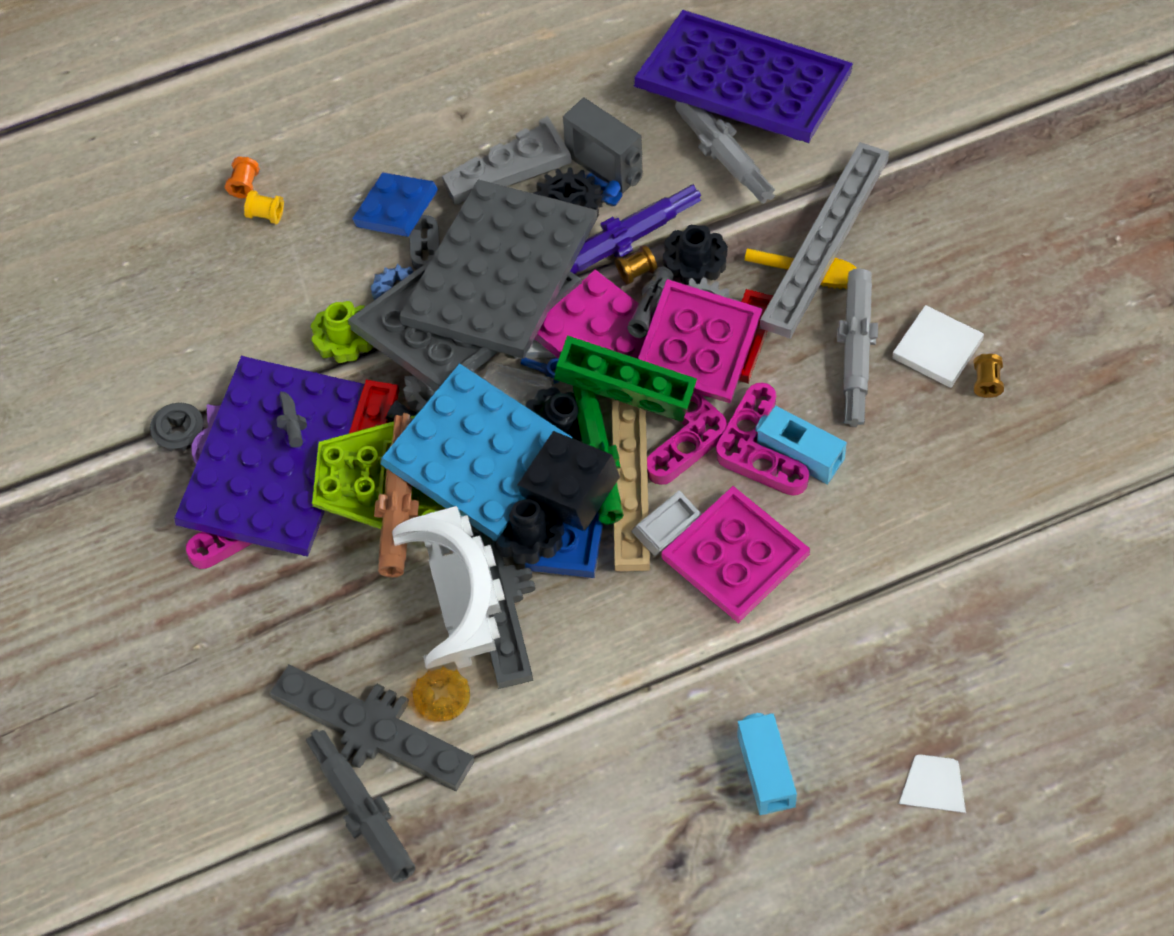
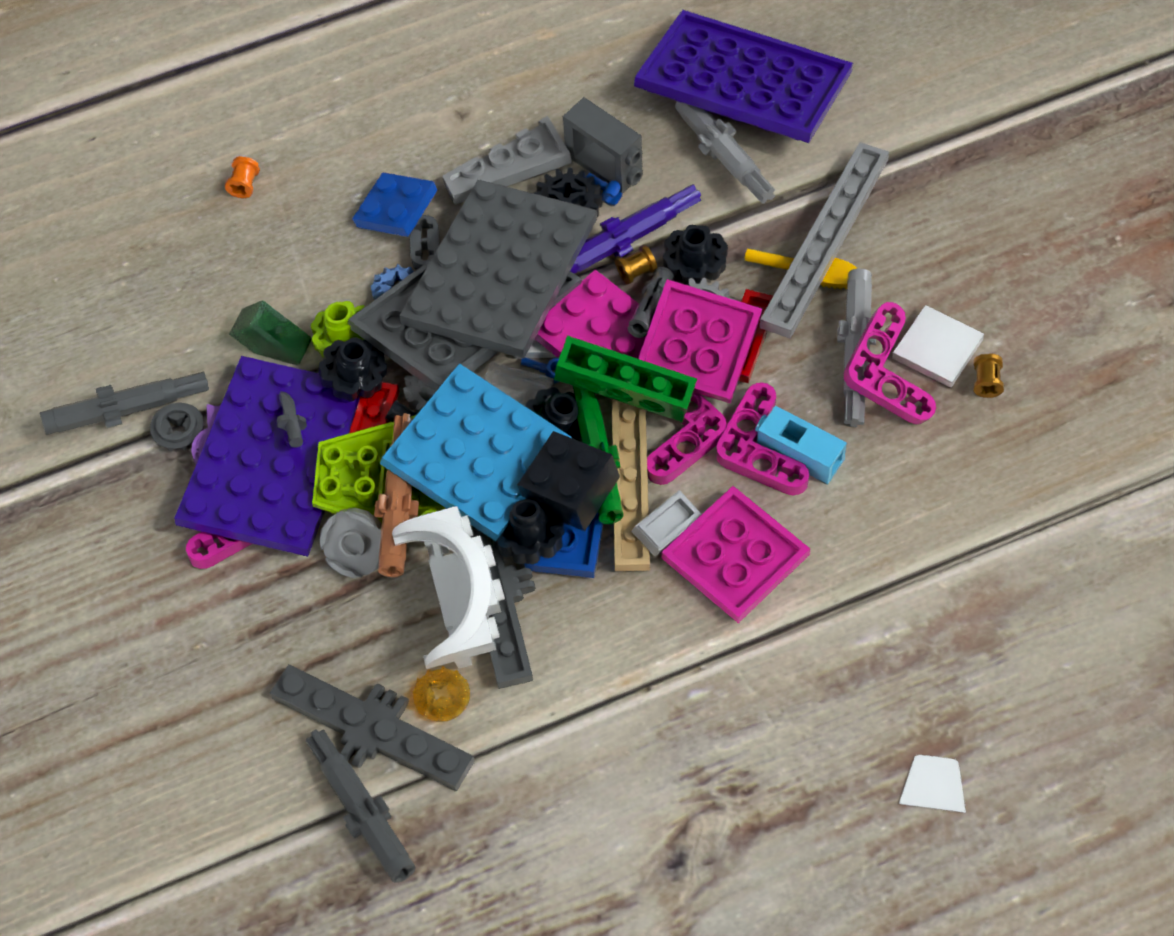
yellow bush [244,190,284,224] -> none
medium azure brick [737,713,797,815] -> none
none -> dark grey piece [40,371,209,435]
none -> clear green slope [229,300,312,365]
none -> black plant [318,337,387,401]
none -> light grey tile [320,508,382,578]
none -> dark pink beam [844,302,936,424]

